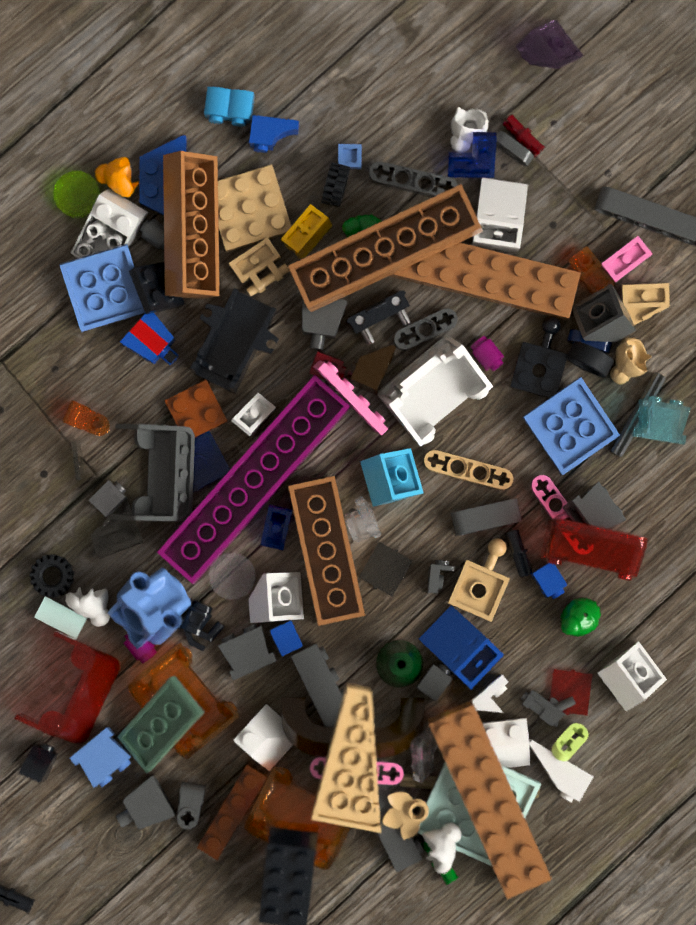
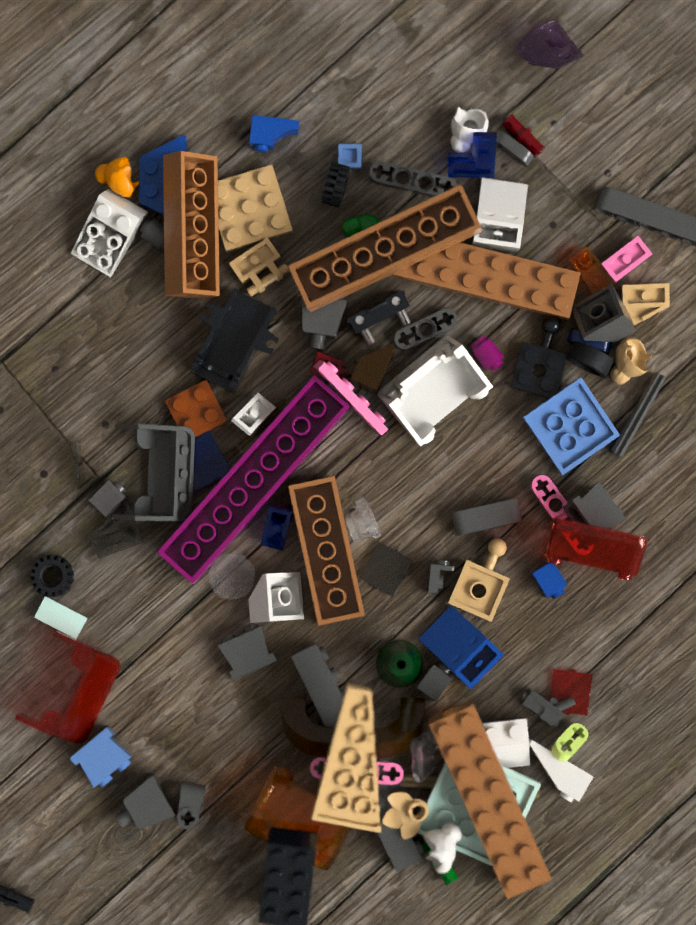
black slope [18,742,58,783] -> none
clear neon green tile [53,171,100,218] -> none
medium blue plate [59,244,145,332] -> none
clear orange piece [62,400,110,436] -> none
white piece [66,587,110,627] -> none
medium blue piece [107,568,191,649] -> none
sand green tile [117,676,204,773] -> none
torso [120,313,179,366] -> none
magenta brick [123,634,158,664] -> none
clear orange windscreen [128,643,240,759] -> none
black plate [129,262,185,314] -> none
black piece [177,599,225,651] -> none
reddish brown arch [197,763,268,860] -> none
dark azure brick [204,87,255,126] -> none
white slope [233,704,293,771] -> none
blue panel [270,620,302,656] -> none
yellow hinge [281,204,332,259] -> none
medium azure slope [360,448,424,507] -> none
tan beam [424,450,513,490] -> none
white slope [471,674,508,712] -> none
black axle [505,529,532,577] -> none
green piece [560,597,601,637] -> none
white slope [598,641,667,711] -> none
clear light blue hips [633,396,691,445] -> none

